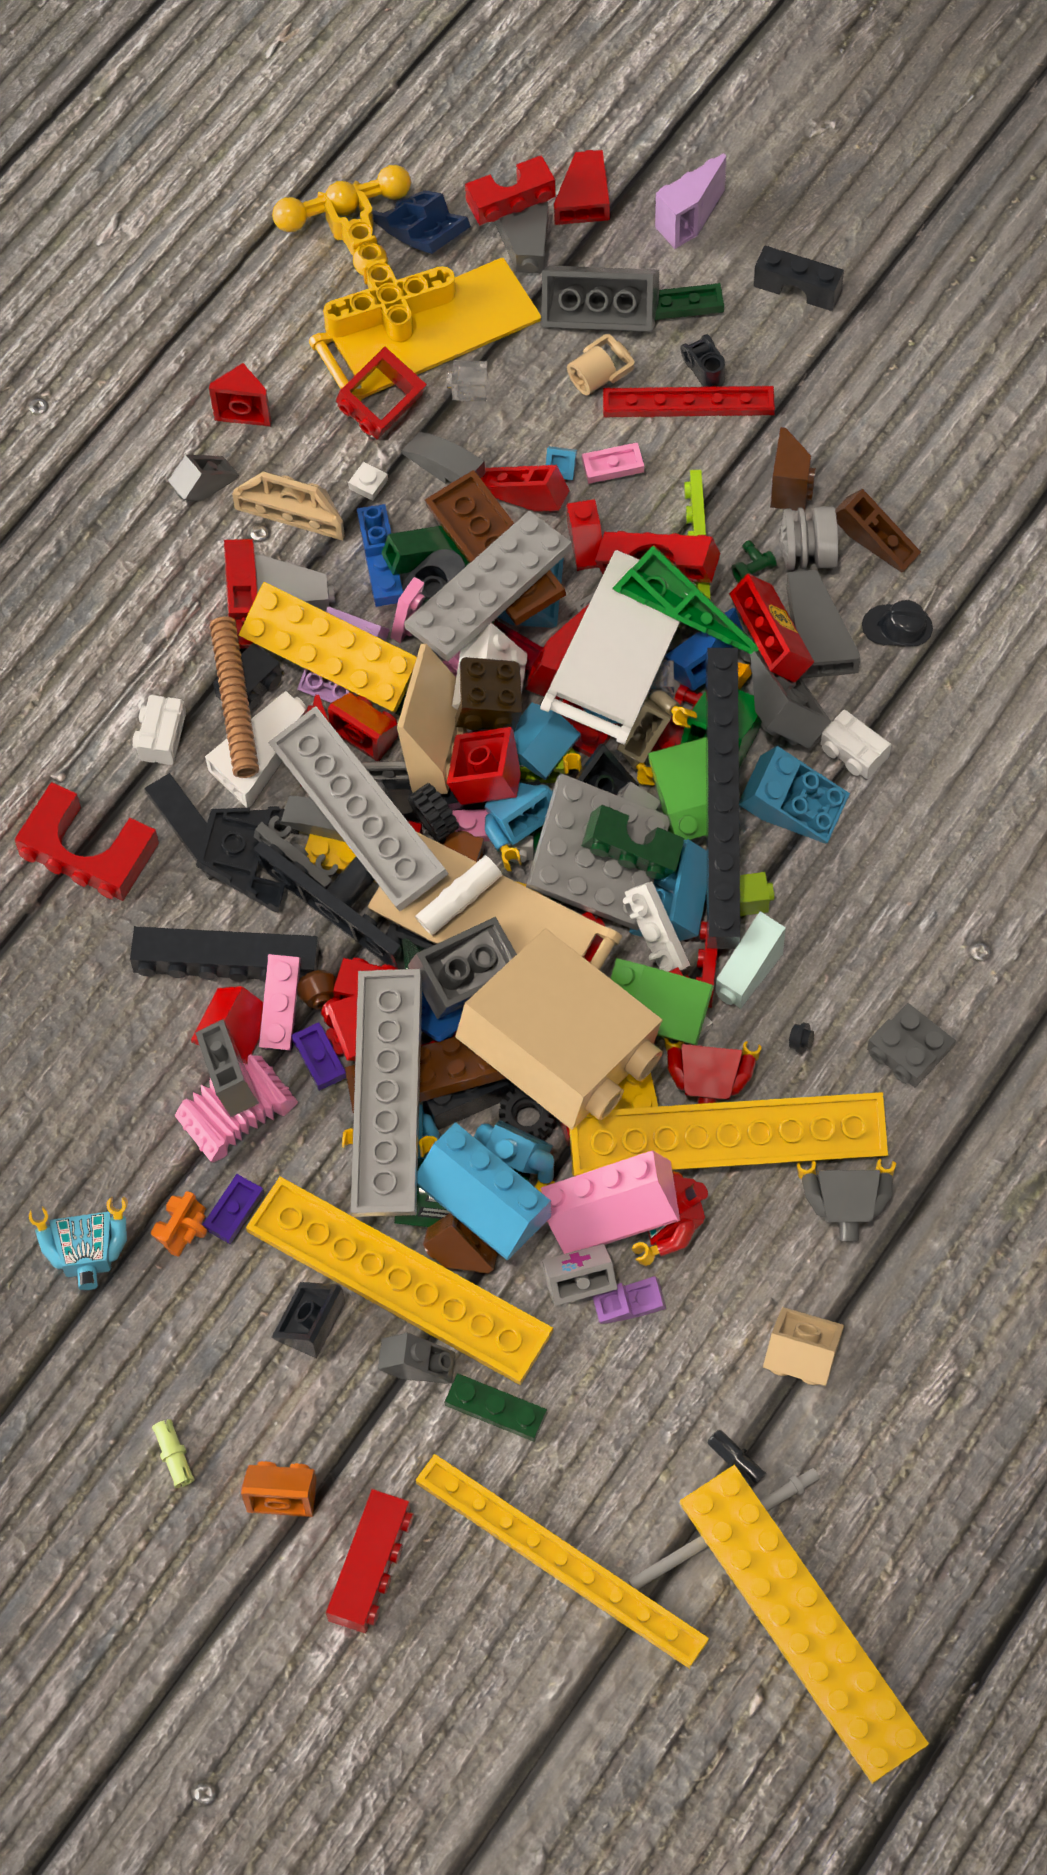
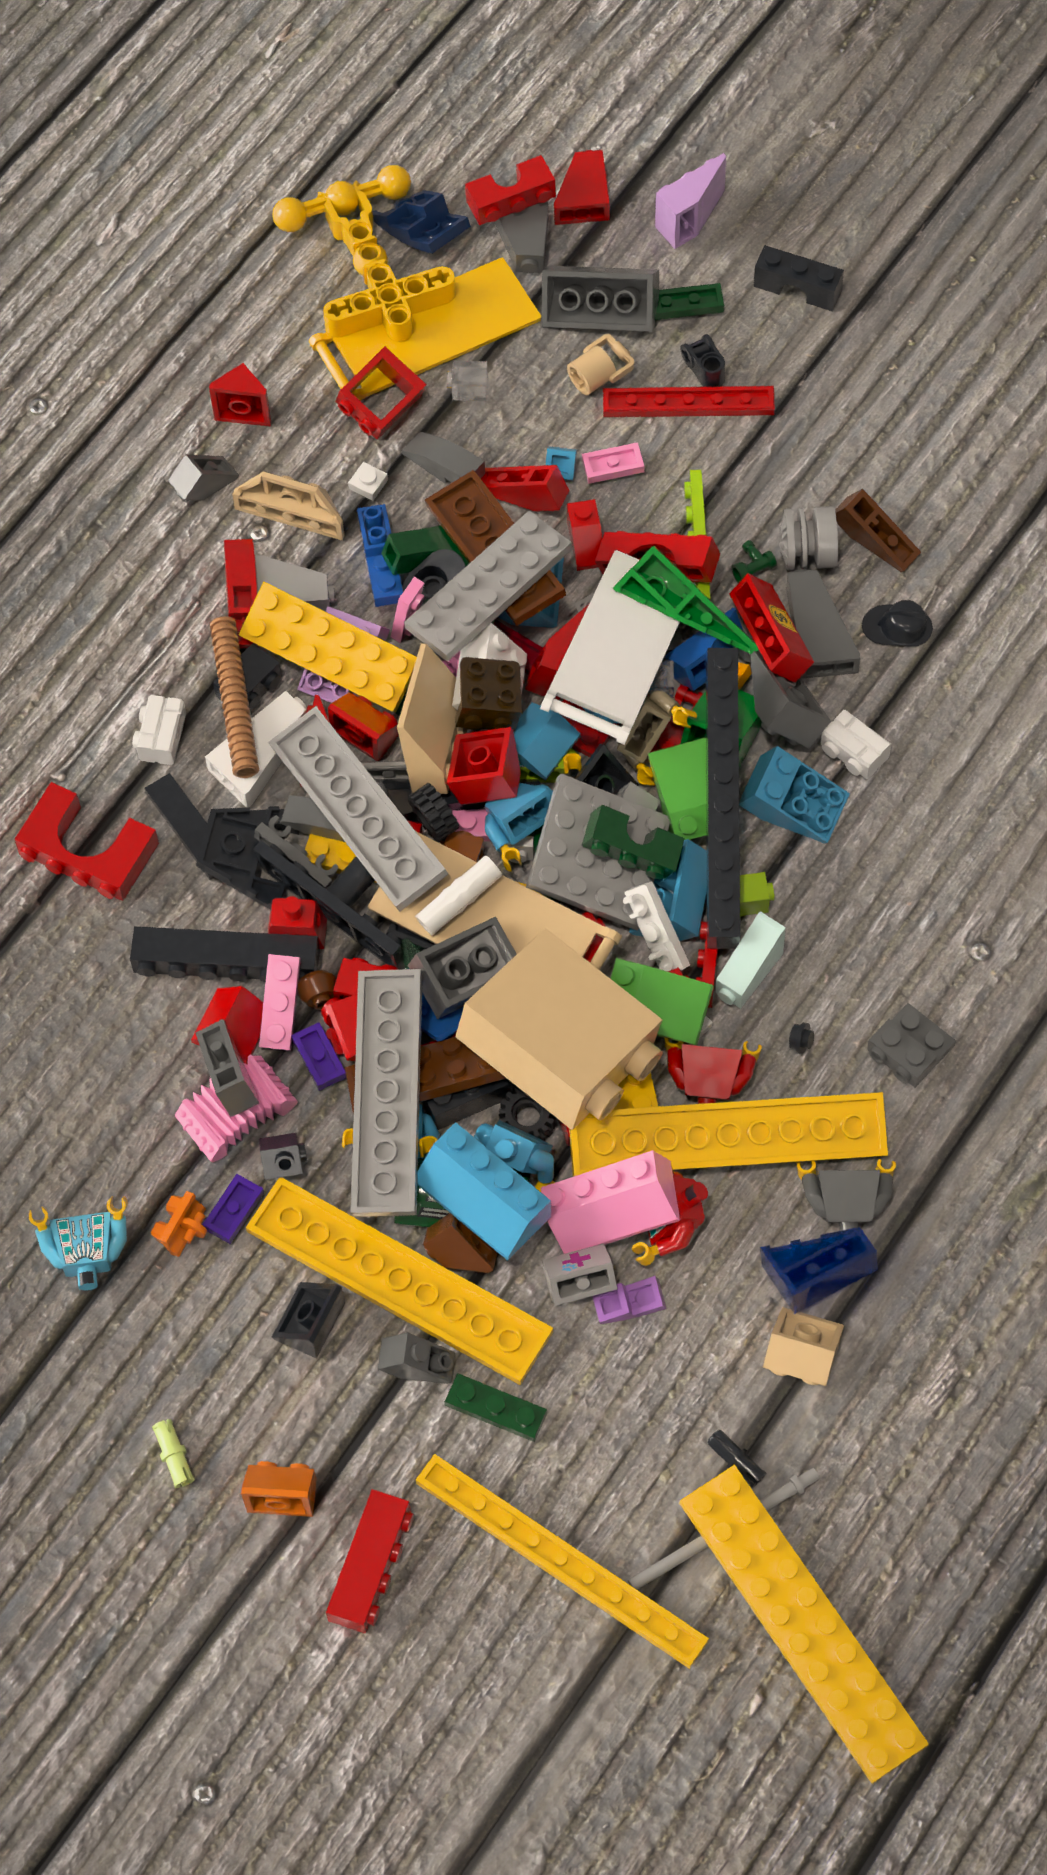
reddish brown slope [770,427,816,512] -> none
none -> black brick [259,1132,307,1180]
none -> red torso [268,896,327,949]
none -> clear blue wedge [760,1227,878,1314]

